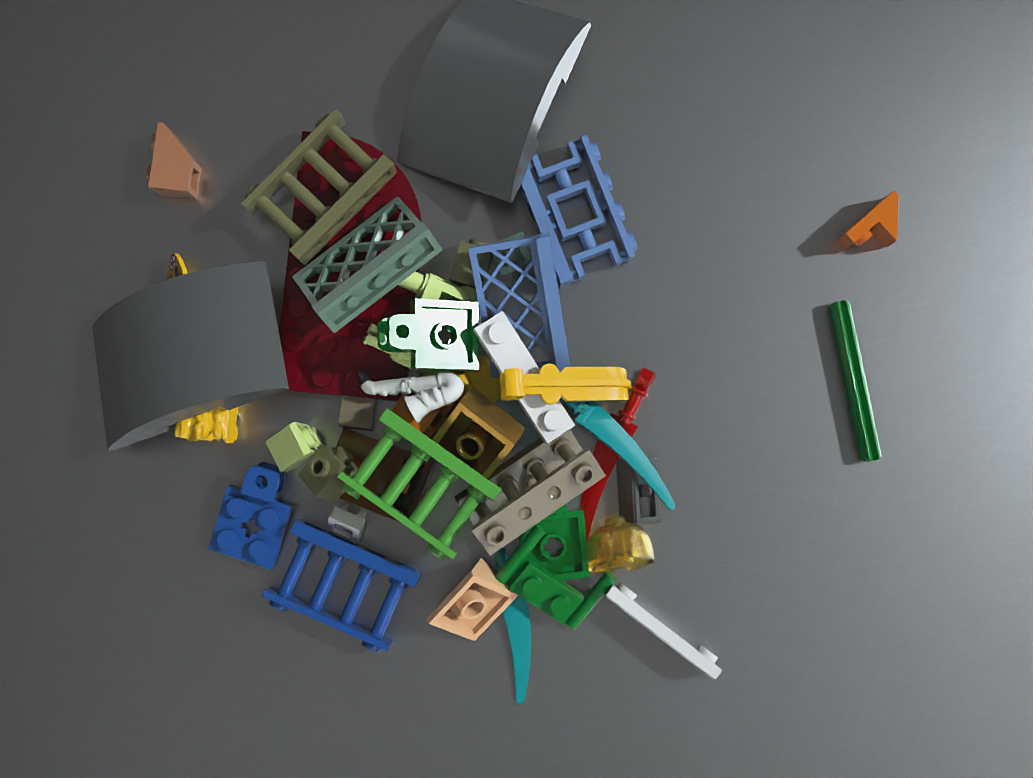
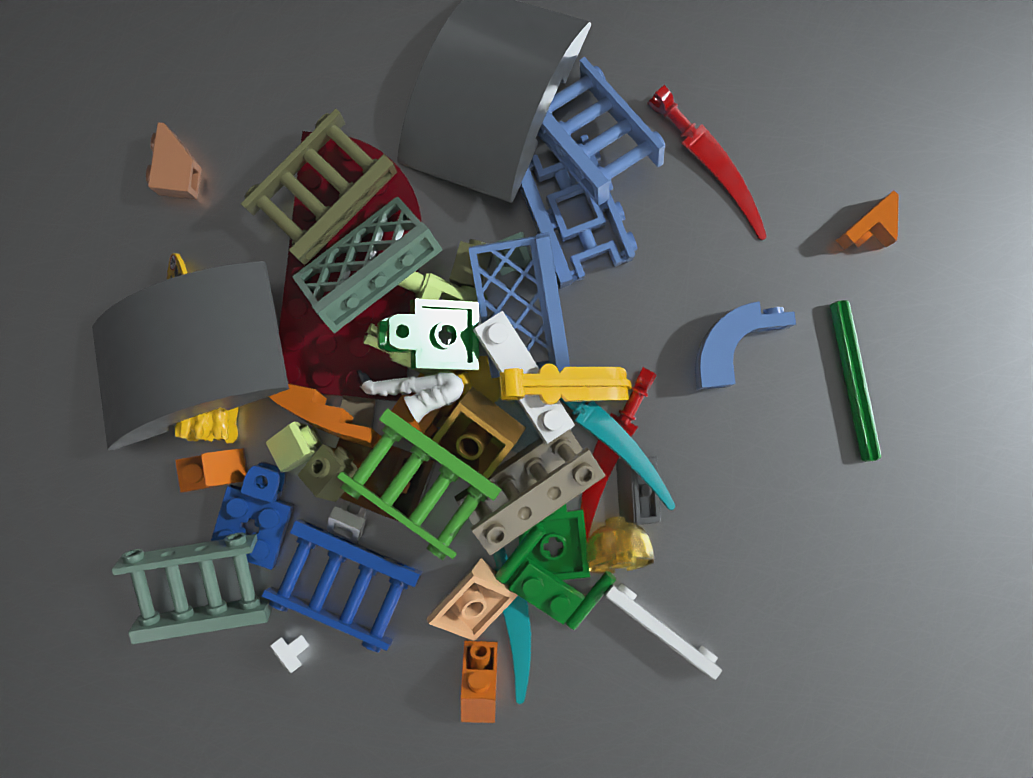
none -> sand green fence [112,532,273,644]
none -> orange slope [175,448,248,493]
none -> orange slope [268,384,381,448]
none -> white tile [269,635,310,674]
none -> orange slope [461,641,498,723]
none -> medium blue fence [537,57,665,206]
none -> red sword [647,85,766,240]
none -> medium blue arch [695,301,796,390]

